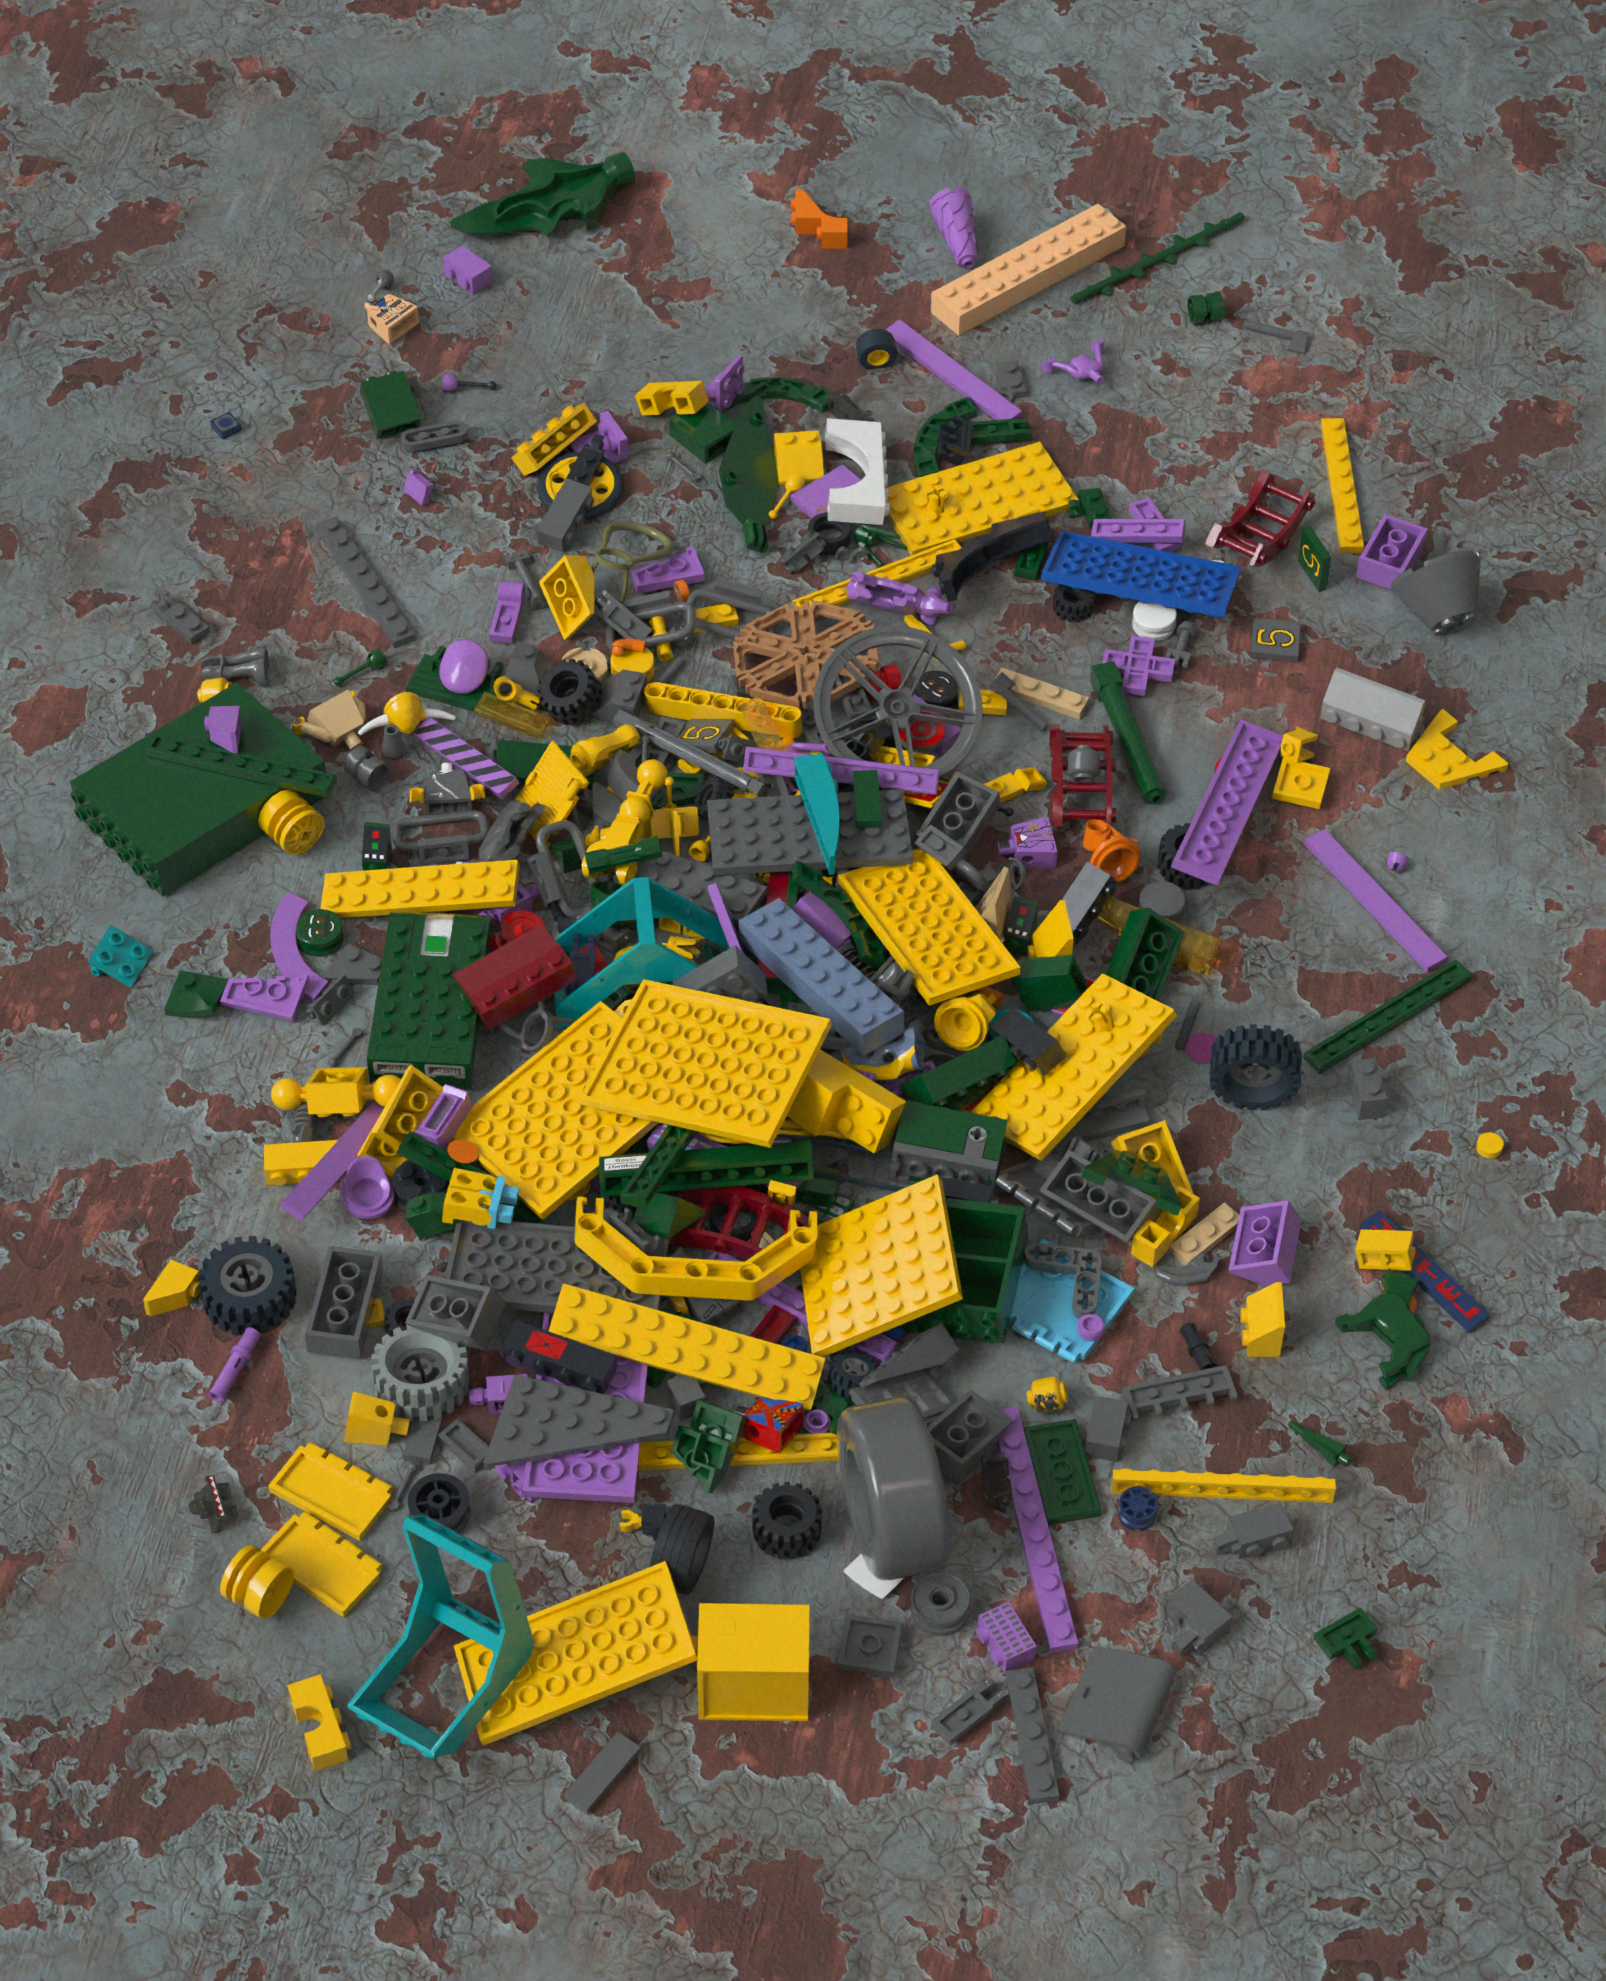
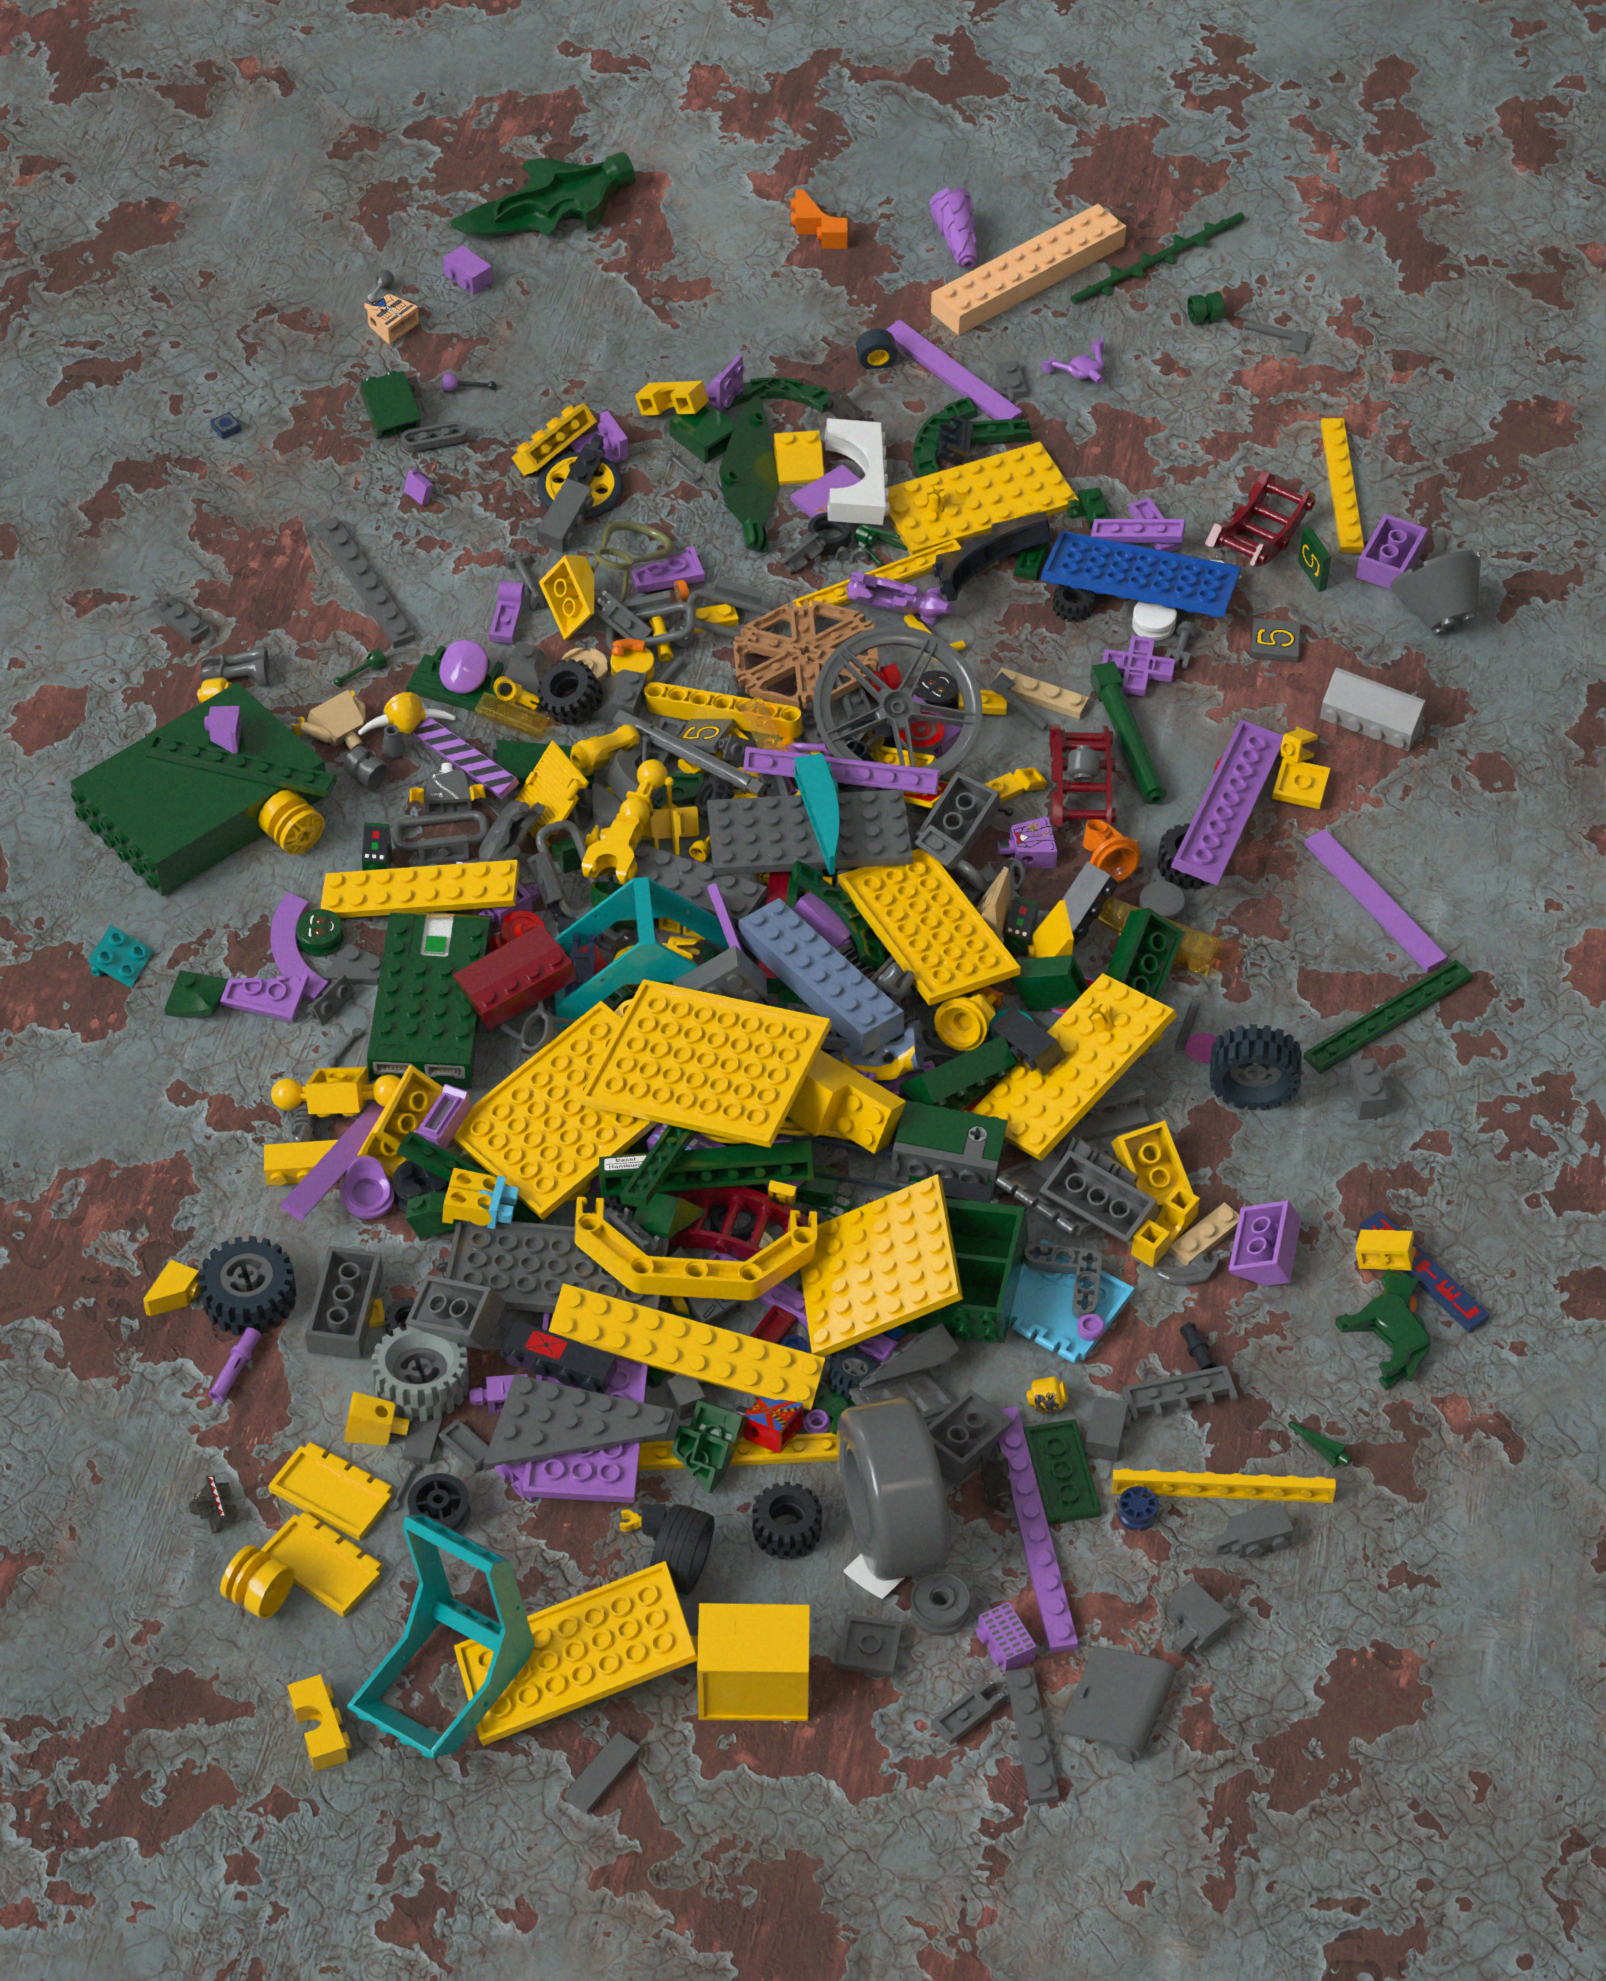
orange sticker [448,1139,478,1163] -> none
dark green axle [584,836,663,874] -> none
yellow hinge [768,474,805,519] -> none
dark green tile [853,770,882,828] -> none
dark green wing [1081,1150,1182,1216] -> none
yellow slope [1240,1282,1285,1357] -> none
dark green hinge [1314,1607,1377,1670] -> none
medium lavender hinge [1387,852,1408,872] -> none
yellow wing [1406,709,1508,790] -> none
yellow tile [1476,1132,1503,1159] -> none

